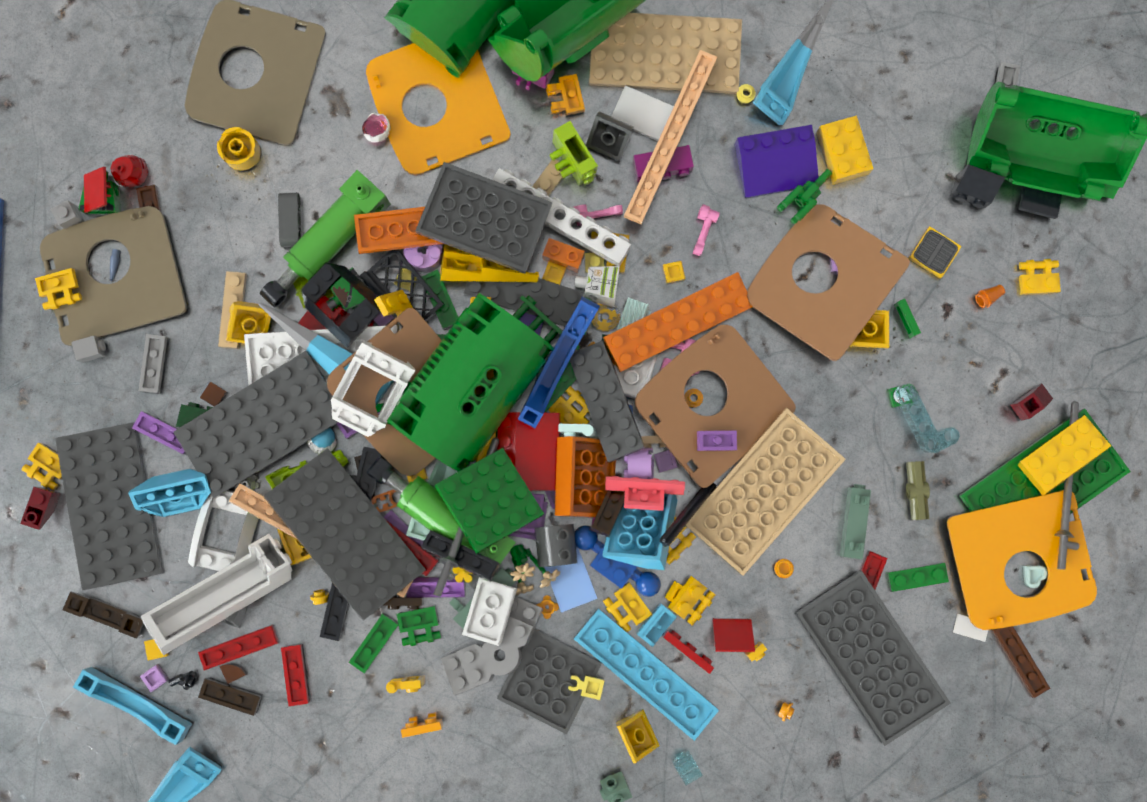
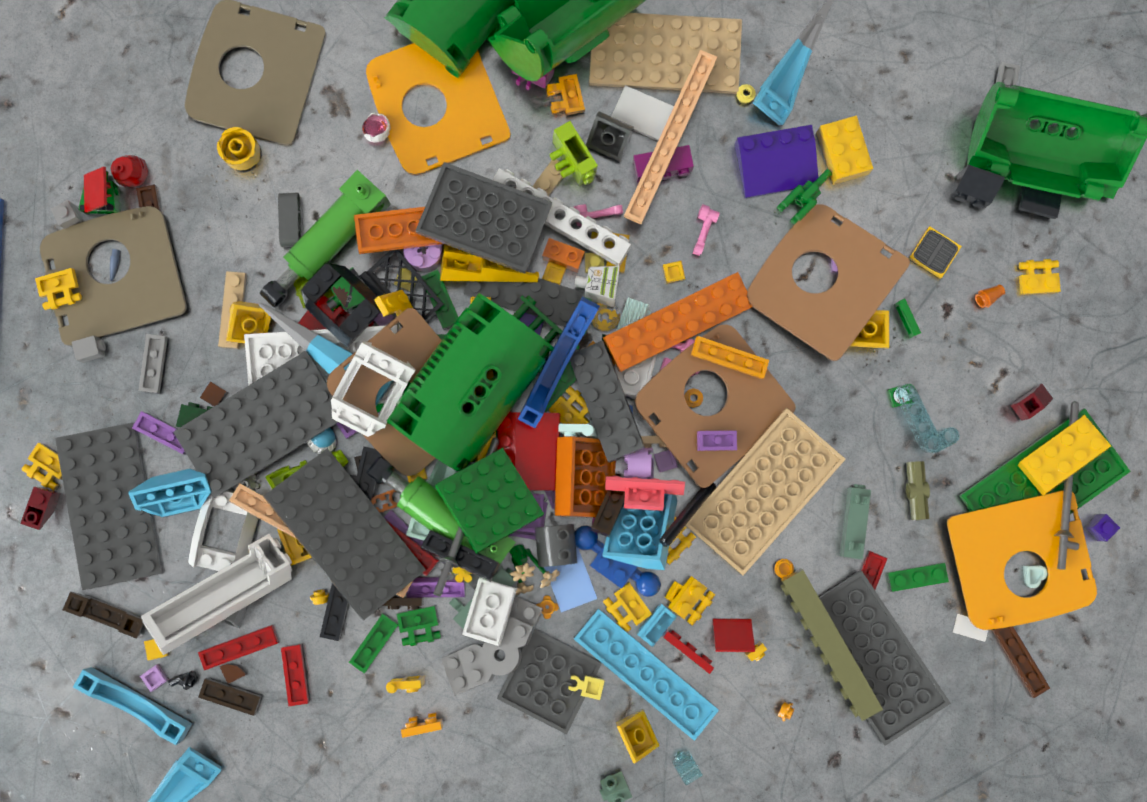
none -> light orange plate [691,336,769,379]
none -> olive brick [780,568,883,721]
none -> dark purple brick [1084,514,1120,542]

